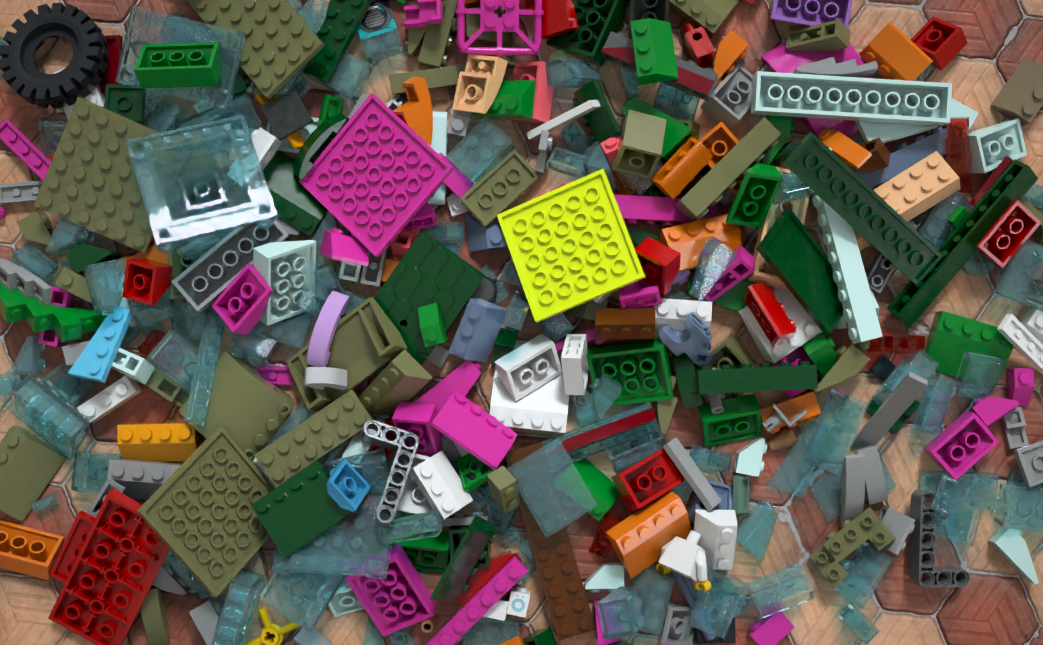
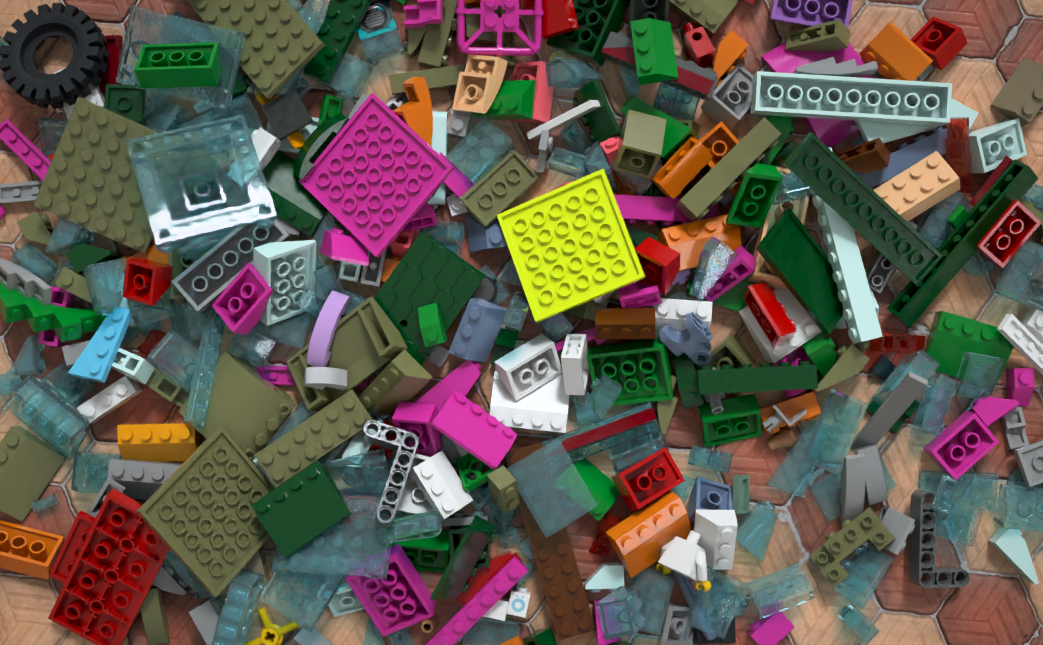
dark azure slope [327,458,371,512] -> none
light grey tile [663,437,722,511] -> none
light aqua slope [733,437,767,477] -> none
orange slope [817,127,872,169] -> none

